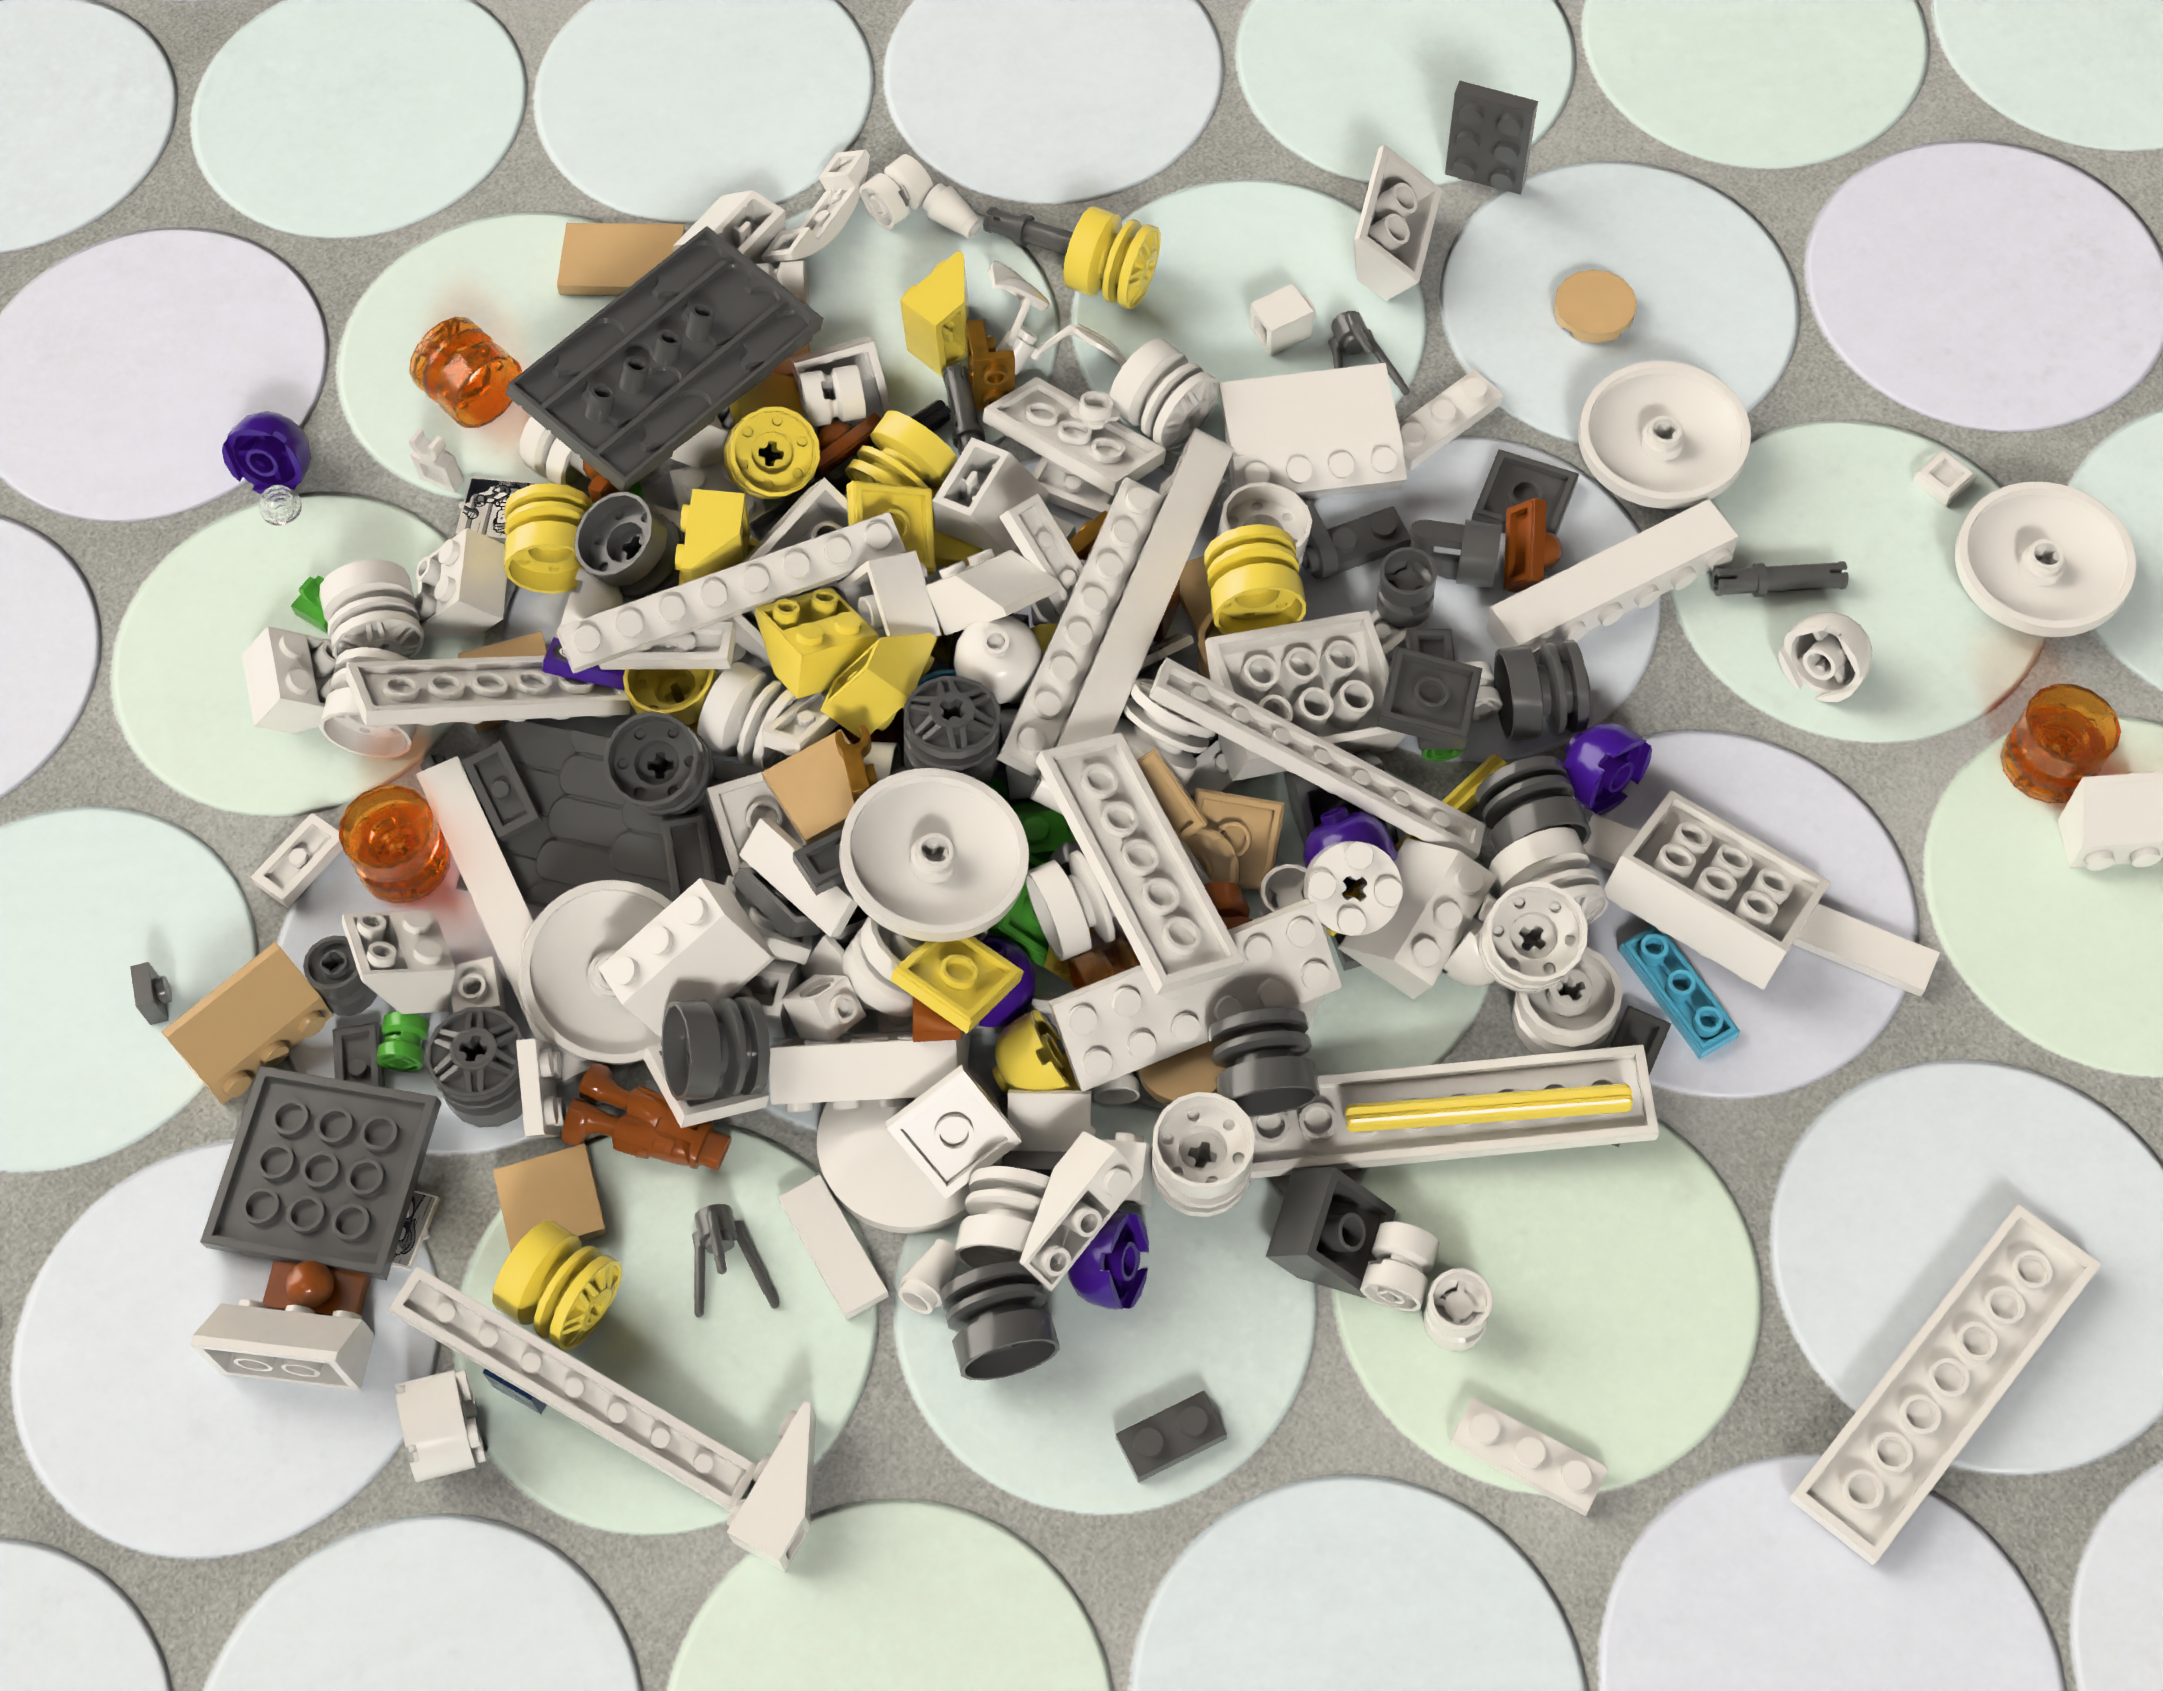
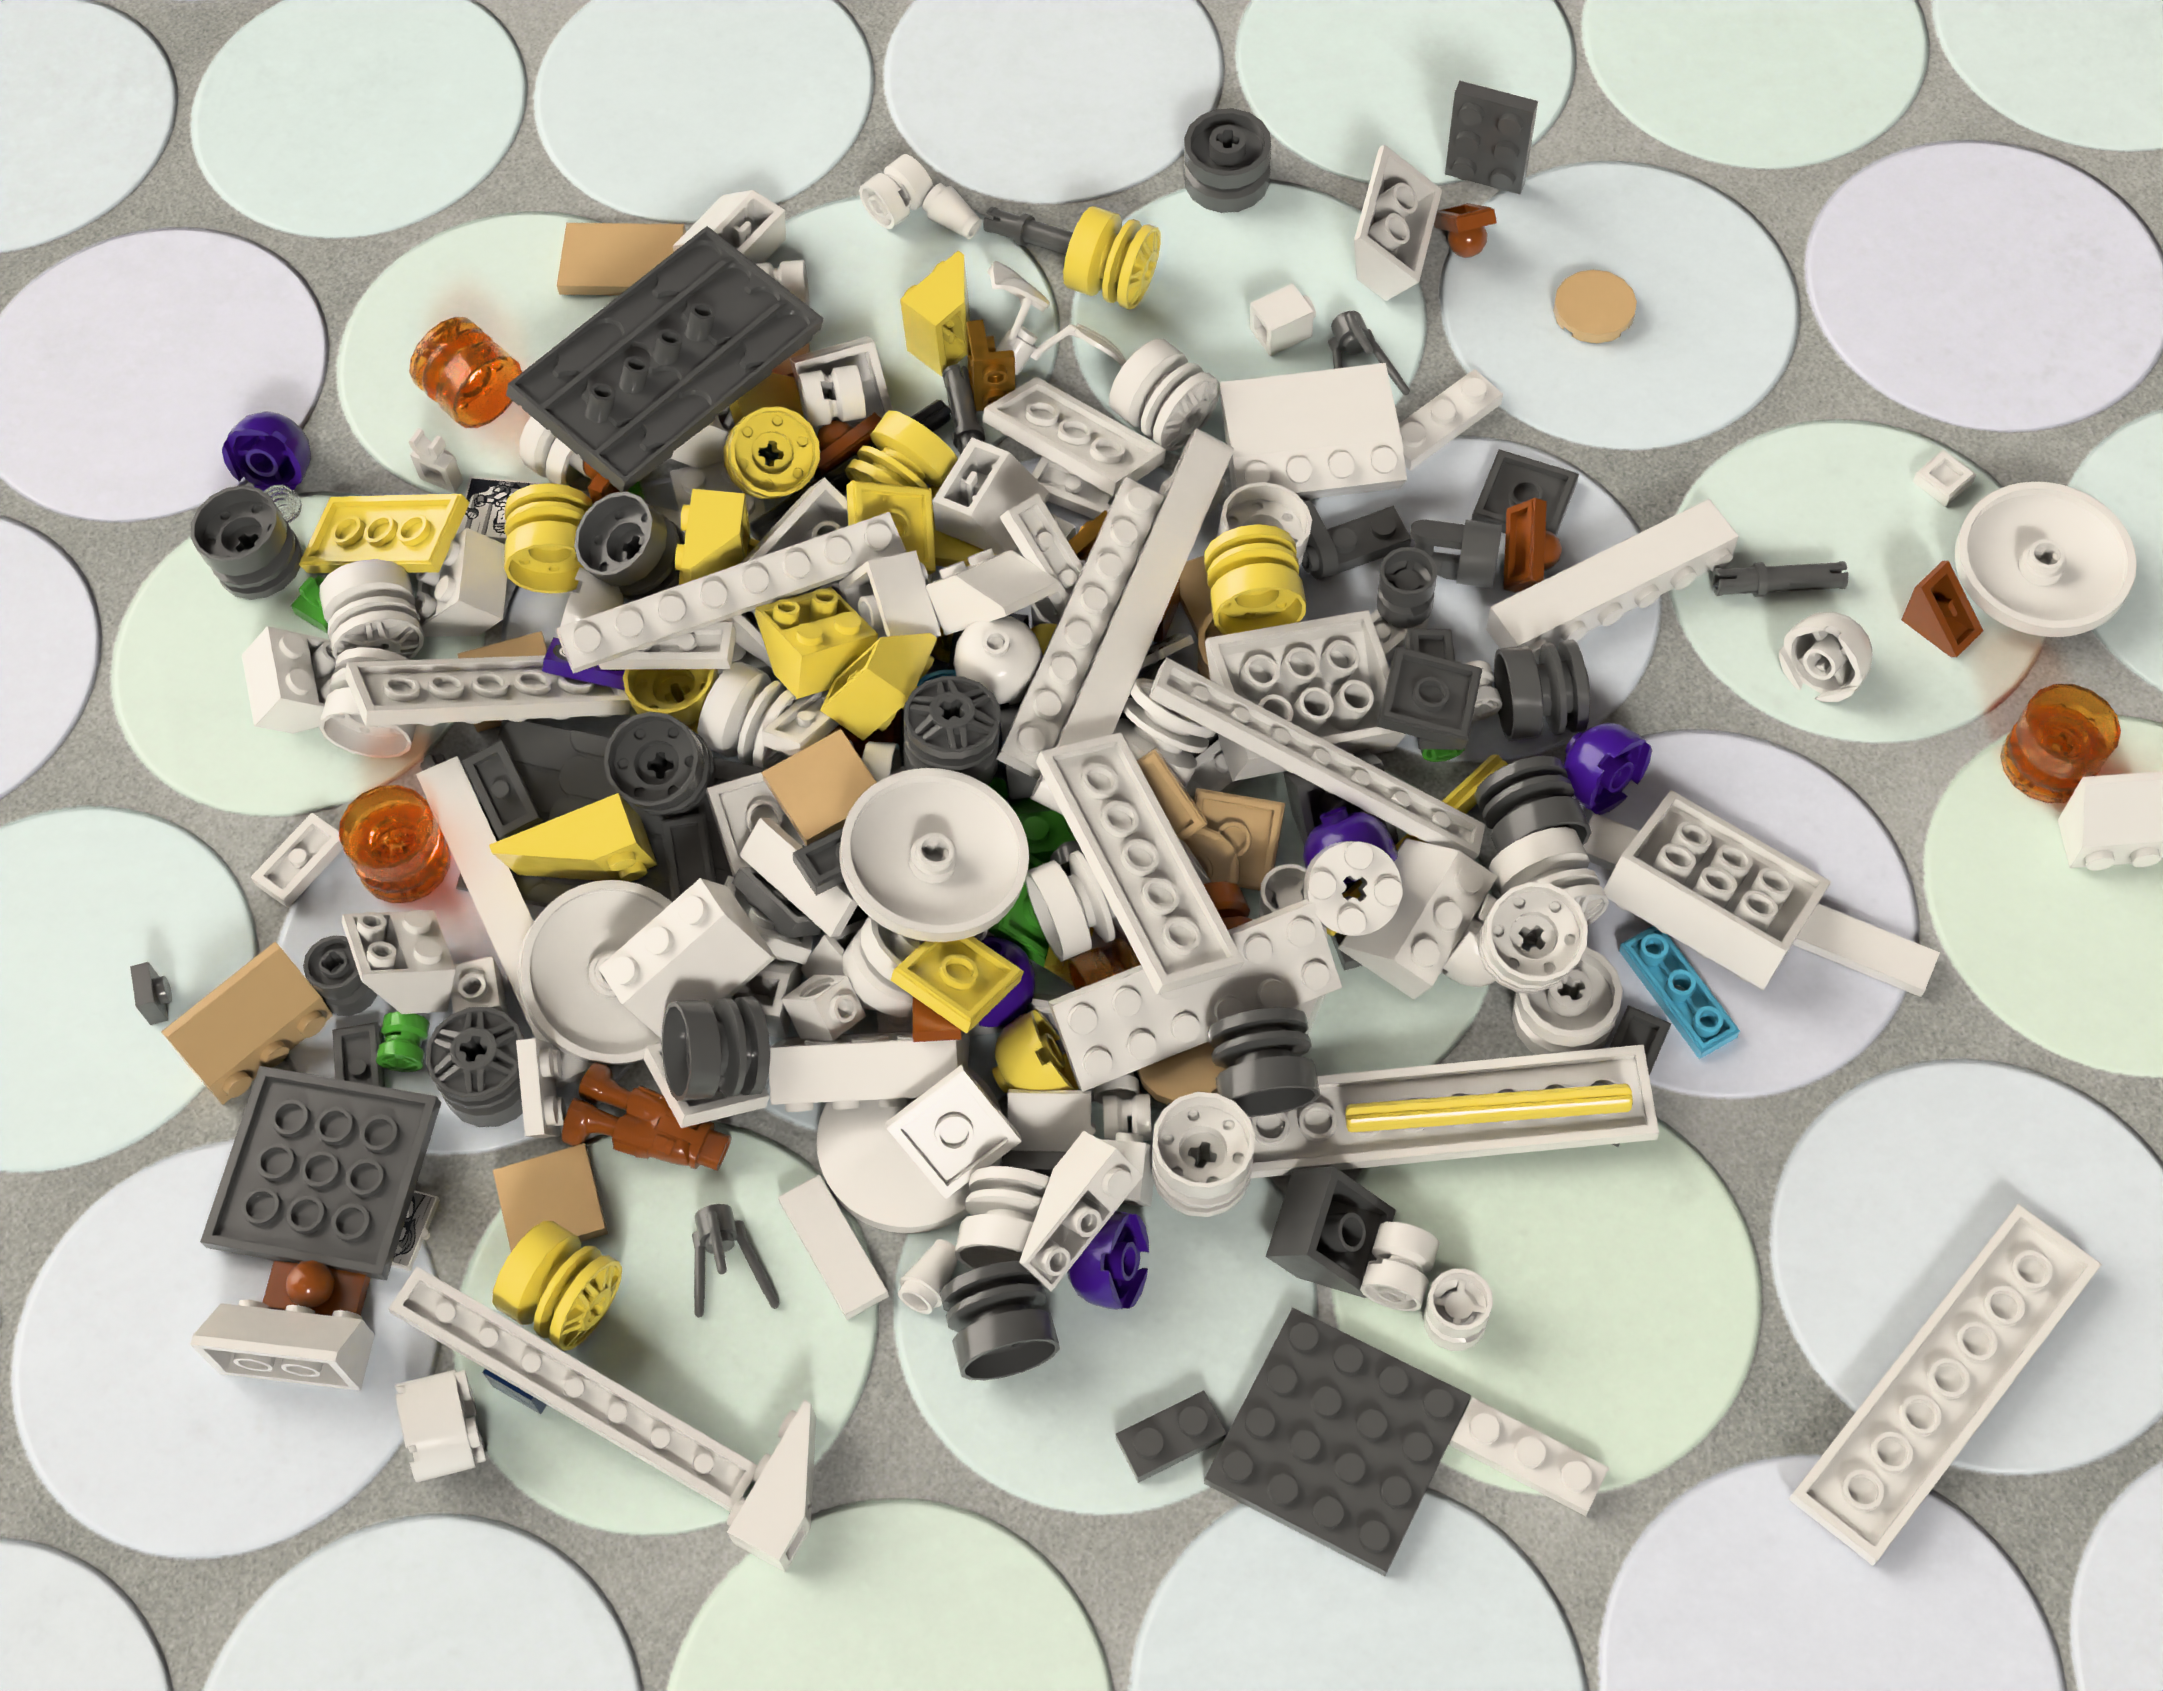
white slope [761,149,870,263] -> none
pearl gold plate [835,725,878,804] -> none
white plate [1070,391,1120,429] -> none
white dish [1578,361,1751,509] -> none
none -> dark grey wheel [190,485,303,600]
none -> light yellow tile [299,494,470,573]
none -> light yellow slope [489,793,658,882]
none -> white wheel [1103,1094,1152,1141]
none -> dark grey wheel [1184,108,1271,213]
none -> dark grey plate [1204,1308,1471,1576]
none -> dark orange tile [1434,203,1497,258]
none -> dark orange slope [1901,561,1984,657]

